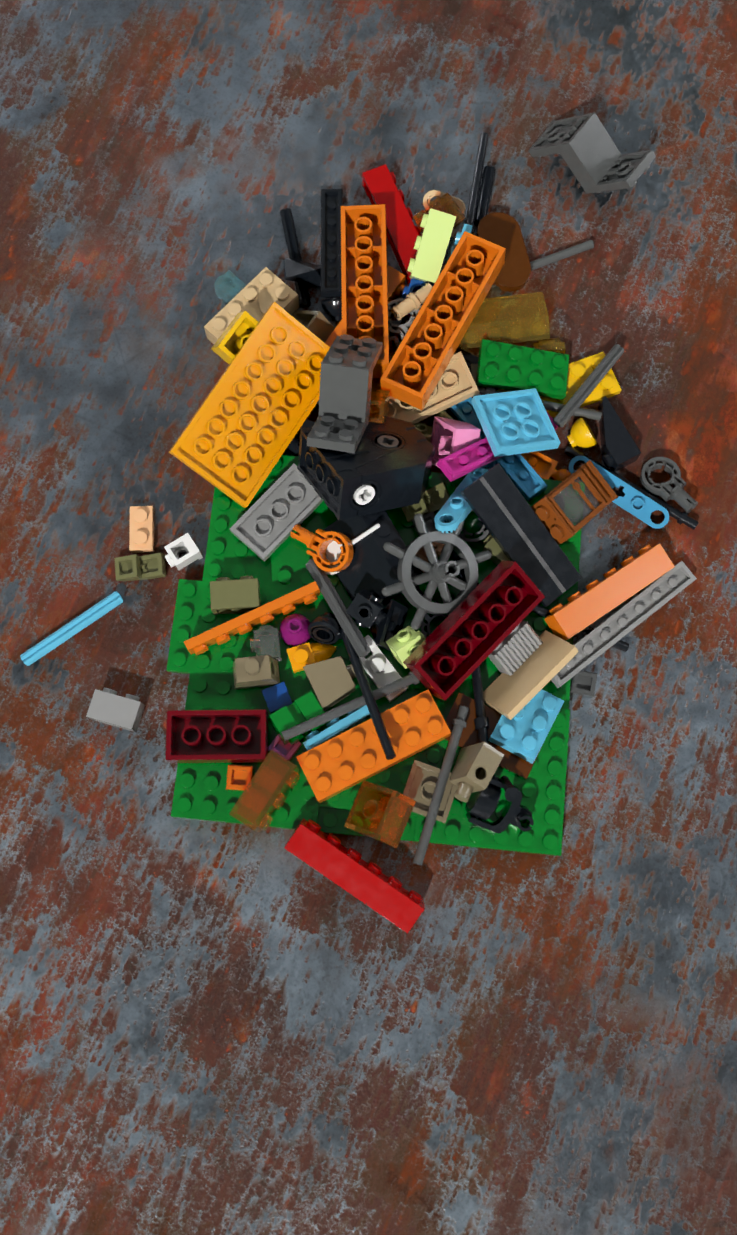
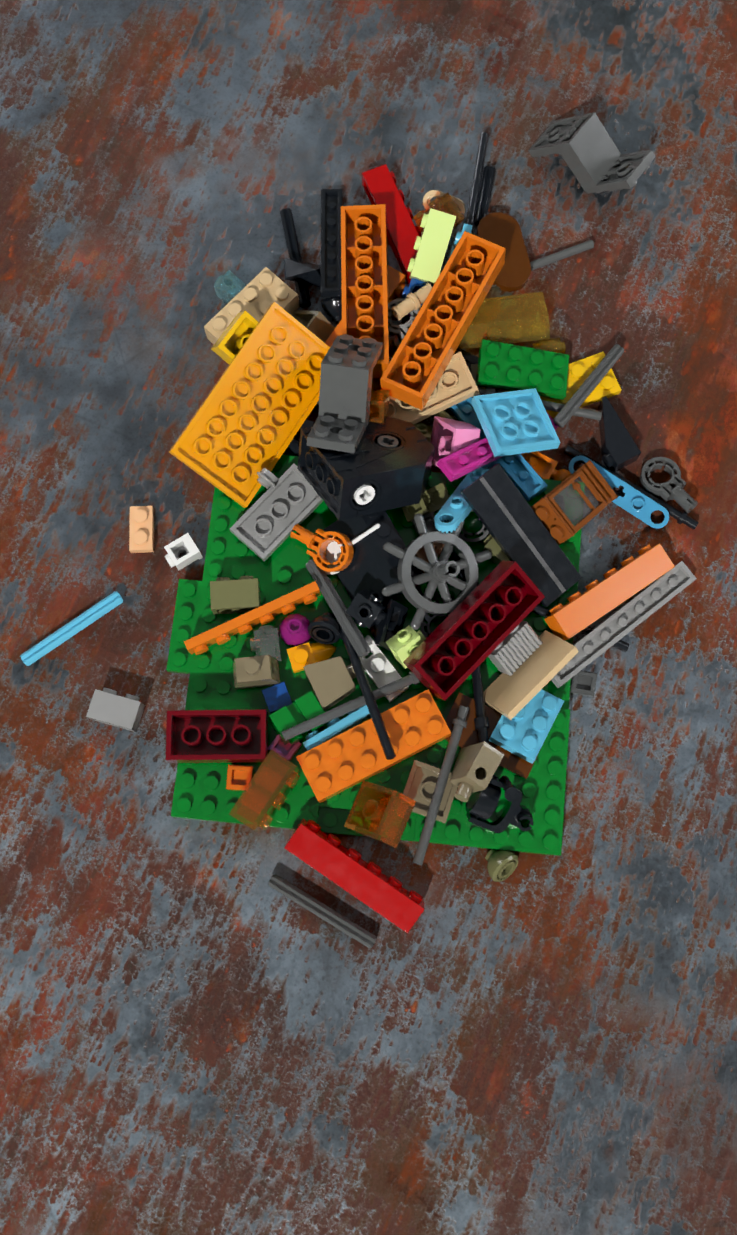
olive slope [114,553,166,581] -> none
yellow brick [567,418,597,448] -> none
none -> light grey plate [257,468,278,489]
none -> dark grey axle [268,874,377,948]
none -> olive brick [485,849,518,882]

